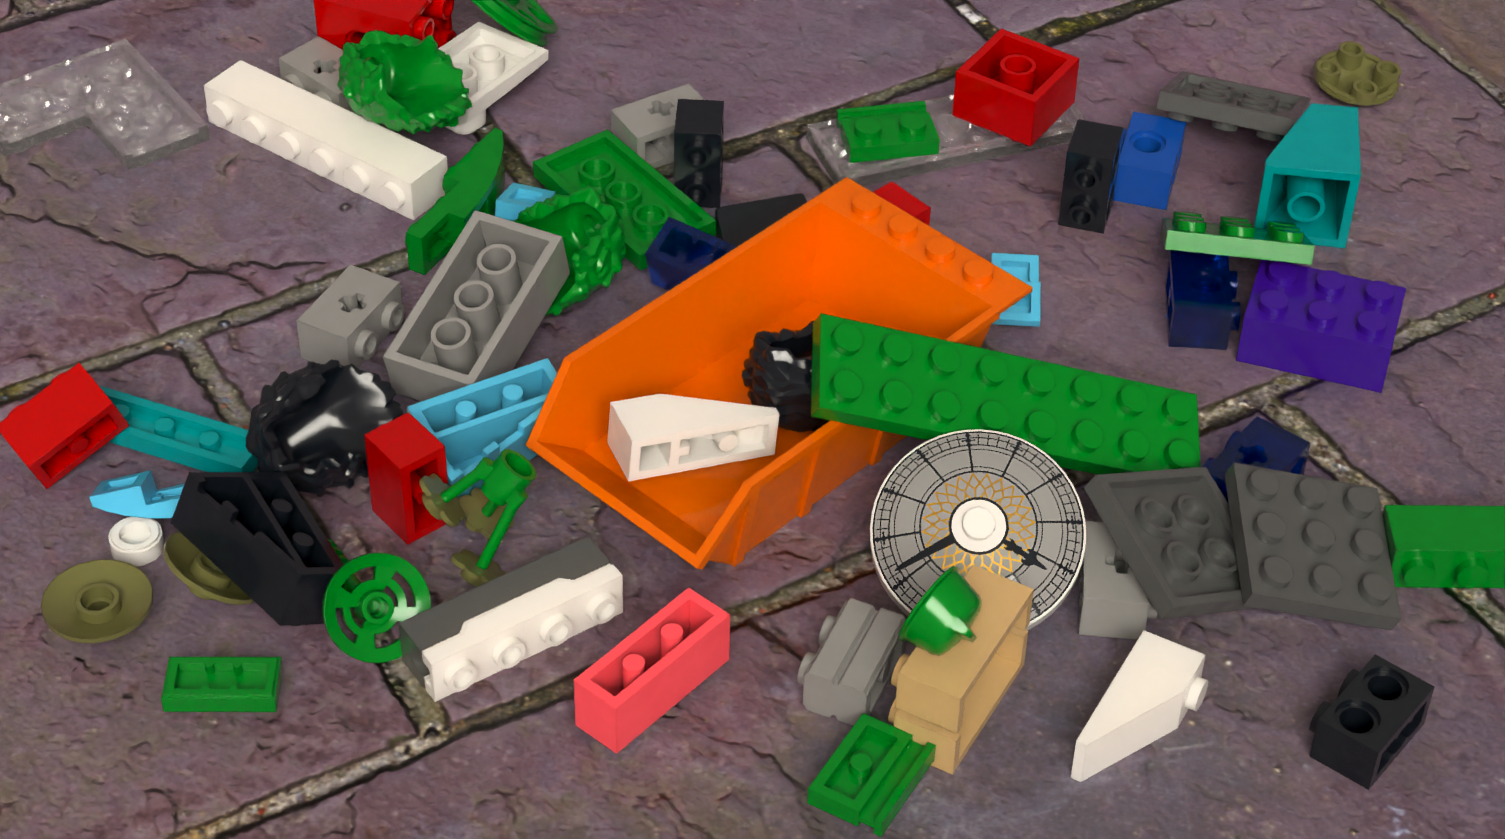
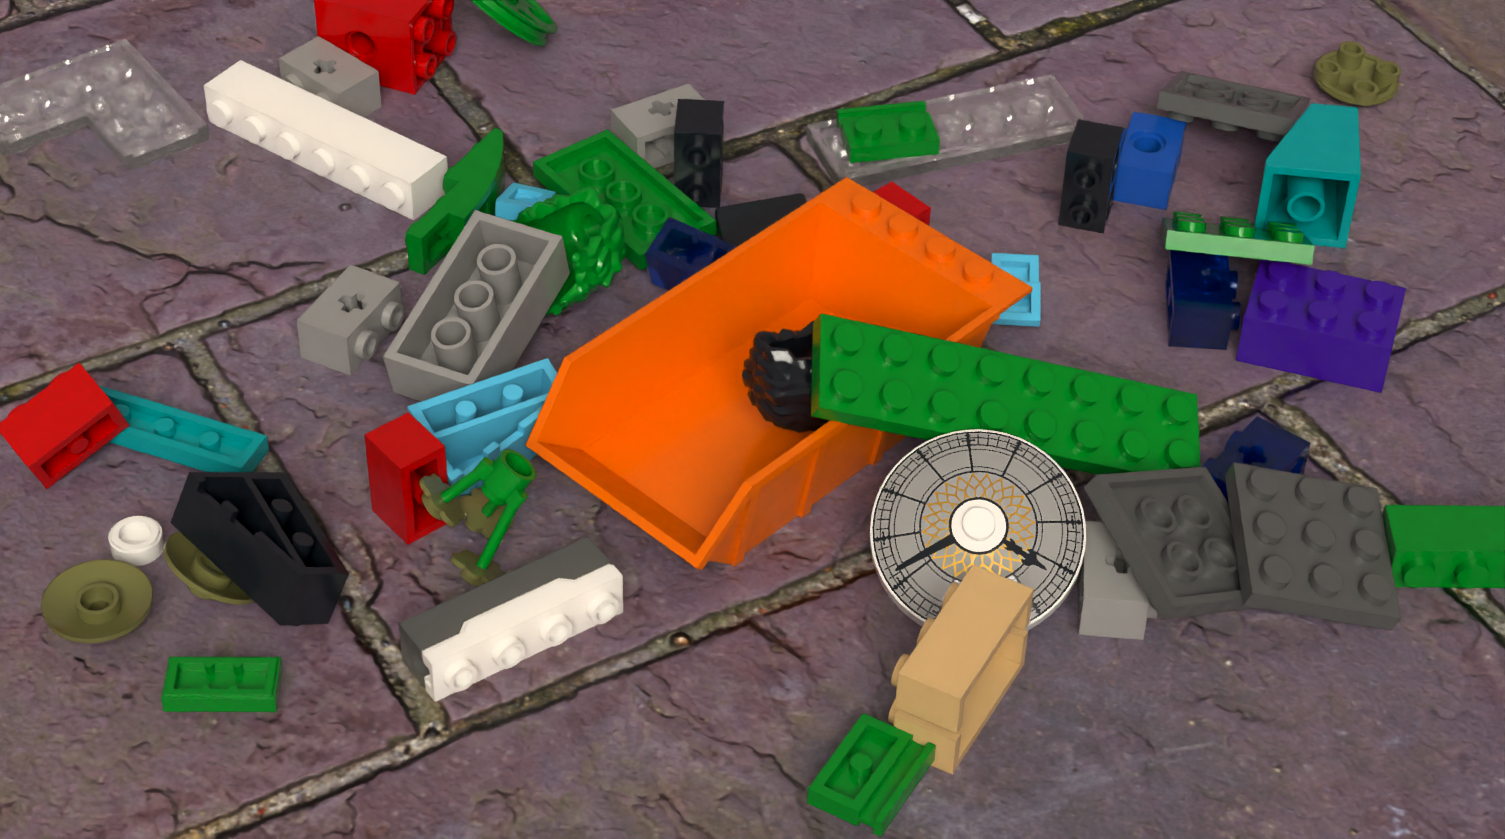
medium azure slope [89,470,184,518] -> none
black hair [246,359,403,497] -> none
green dish [322,539,431,663] -> none
green hair [337,30,472,134] -> none
white slope [438,22,548,135] -> none
coral brick [574,587,730,754] -> none
white slope [607,394,780,482] -> none
light grey brick [797,598,906,726] -> none
green piece [899,566,982,656] -> none
red brick [952,28,1080,147] -> none
white slope [1071,630,1209,782] -> none
black brick [1309,654,1435,790] -> none

